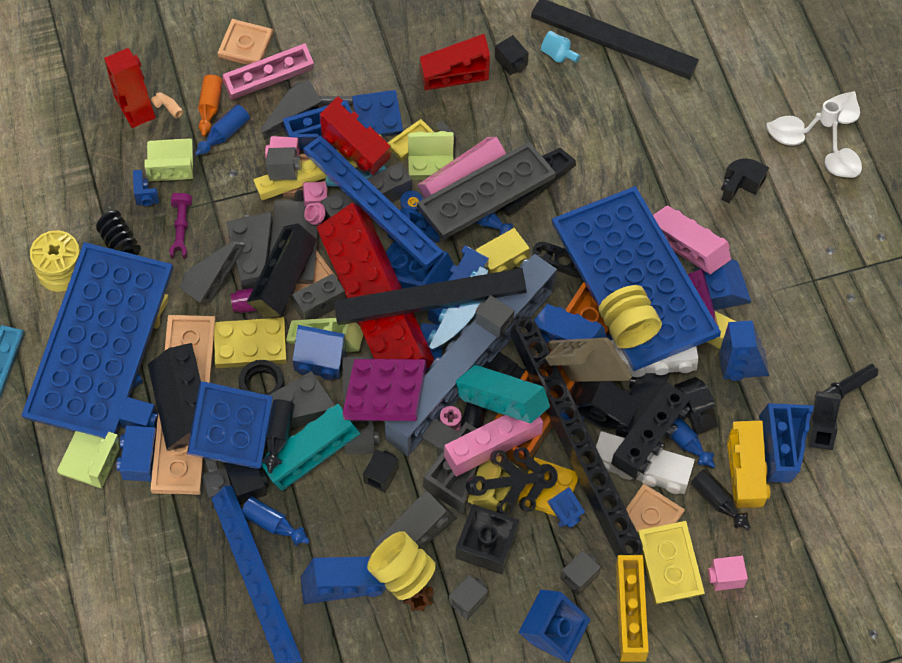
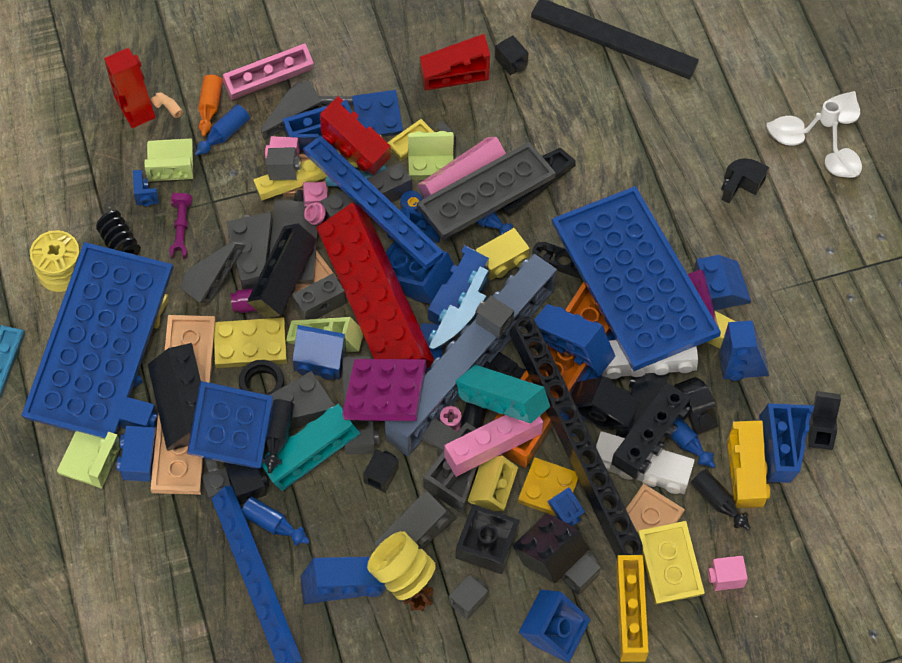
light nougat tile [218,19,273,65] -> none
black tile [334,268,527,325] -> none
black plant [466,447,558,515] -> none
medium azure piece [541,31,581,63] -> none
dark tan bracket [545,338,632,382] -> none
light yellow wheel [599,285,662,349] -> none
bright pink brick [653,205,731,274] -> none
black axle [822,364,878,399] -> none
none -> black brick [513,513,589,583]

